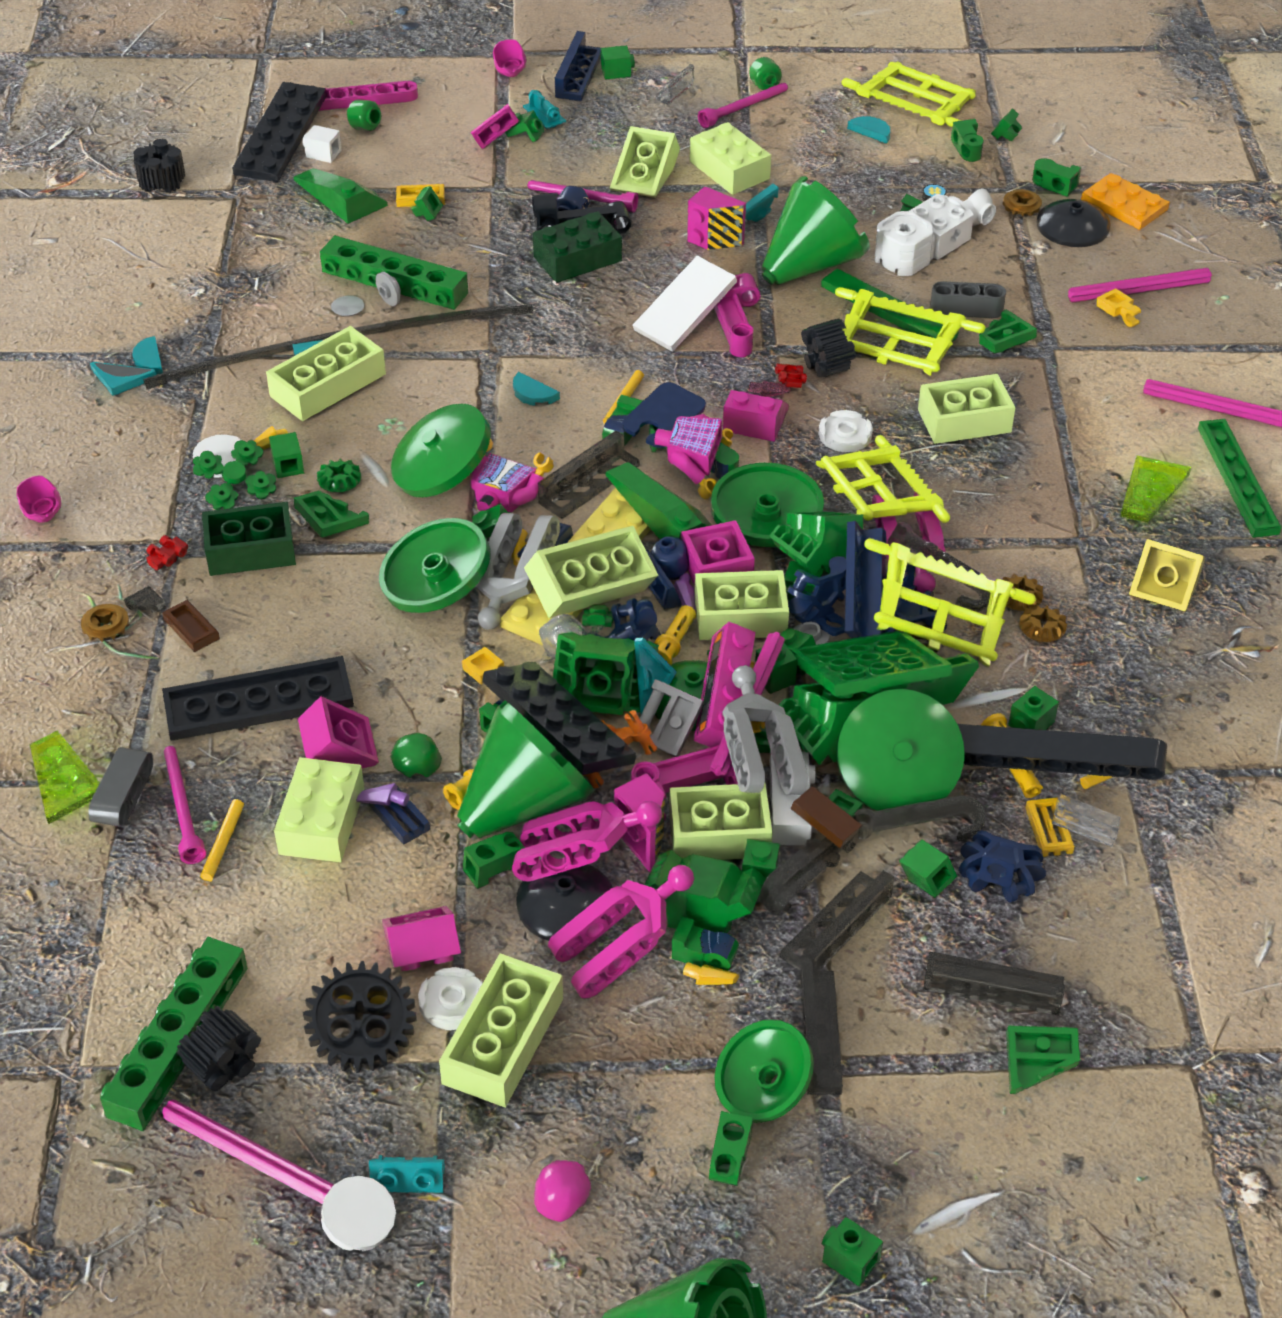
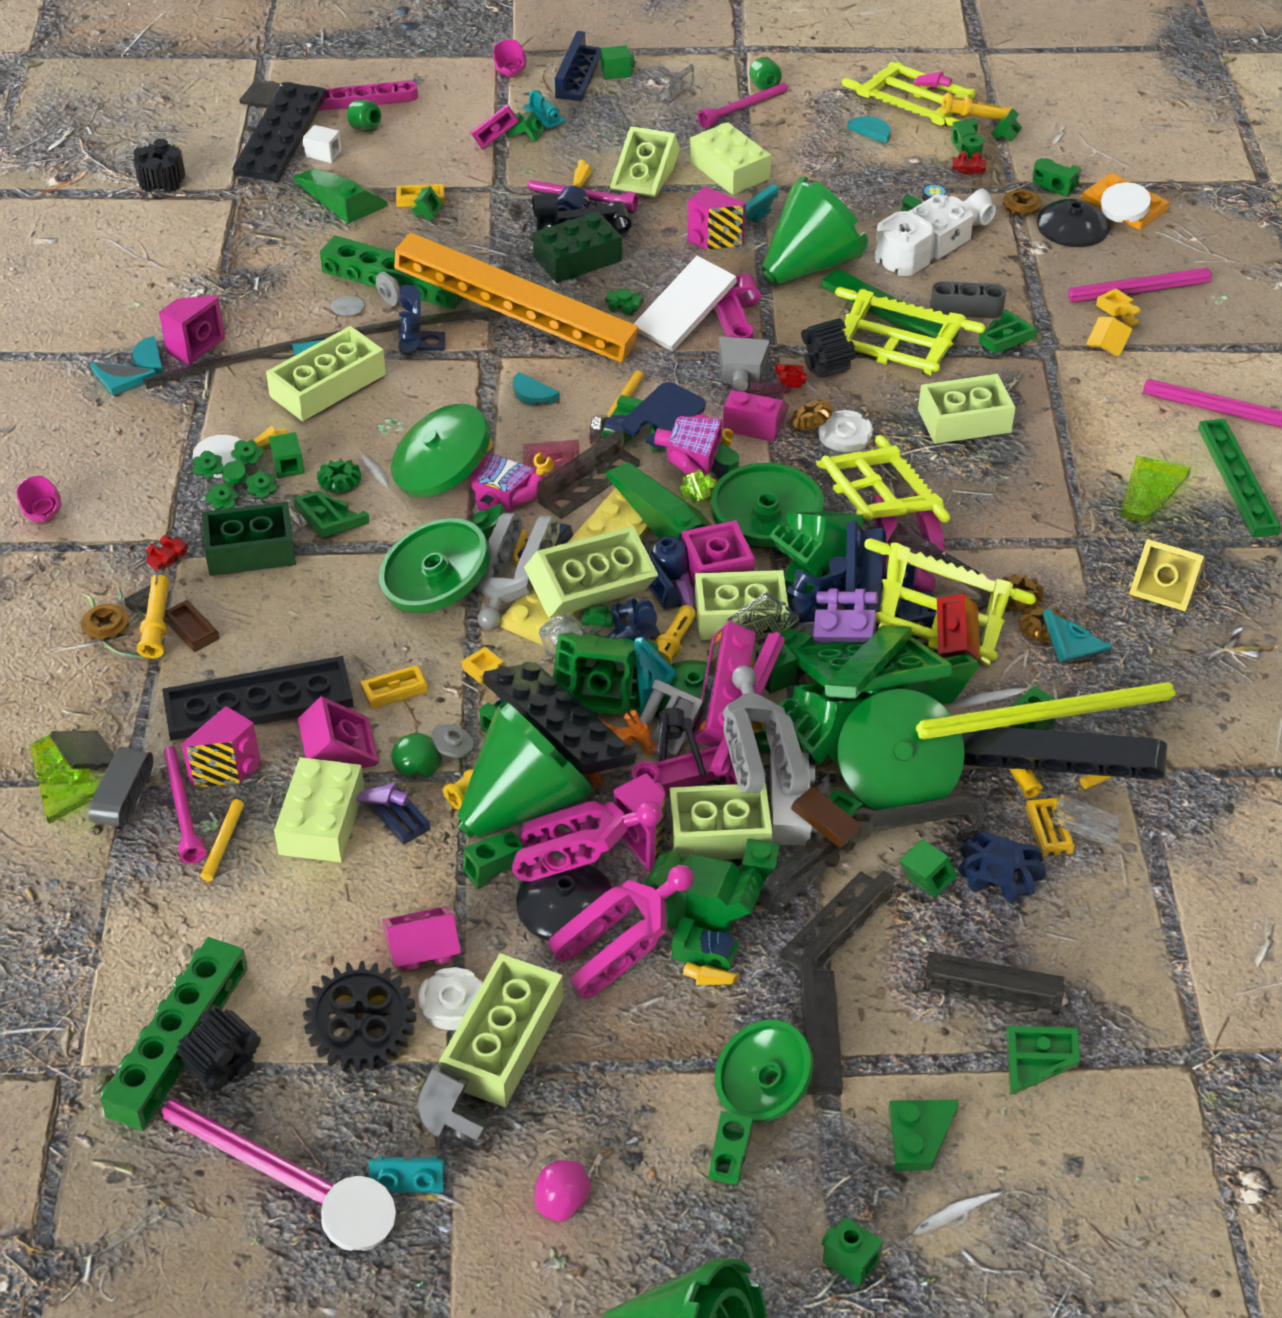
none -> clear smoke piece [50,729,114,770]
none -> yellow pin [137,575,170,659]
none -> dark pink slope [159,295,225,365]
none -> slope [181,706,261,788]
none -> clear smoke piece [239,79,282,108]
none -> yellow tile [361,664,428,709]
none -> light orange brick [394,232,638,363]
none -> dark blue piece [398,285,445,355]
none -> flat silver brick [419,1064,488,1141]
none -> light grey piece [431,724,474,758]
none -> clear pink plate [522,439,580,467]
none -> yellow bar [573,160,592,187]
none -> clear smoke tile [589,415,610,445]
none -> green piece [605,289,644,315]
none -> black plant [657,708,706,777]
none -> clear neon green gear [679,470,715,504]
none -> light grey torso [719,337,769,391]
none -> clear piece [727,592,799,646]
none -> pearl gold gear [791,399,833,430]
none -> medium lavender plate [813,588,878,642]
none -> green tile [825,625,912,699]
none -> green wing [889,1100,959,1171]
none -> dark pink bar [914,71,952,88]
none -> neon yellow axle [916,682,1176,739]
none -> red panel [937,593,980,660]
none -> yellow pin [941,93,1012,120]
none -> red piece [952,152,986,175]
none -> teal tile [1042,608,1113,663]
none -> yellow panel [1086,317,1132,356]
none -> white tile [1101,182,1151,223]

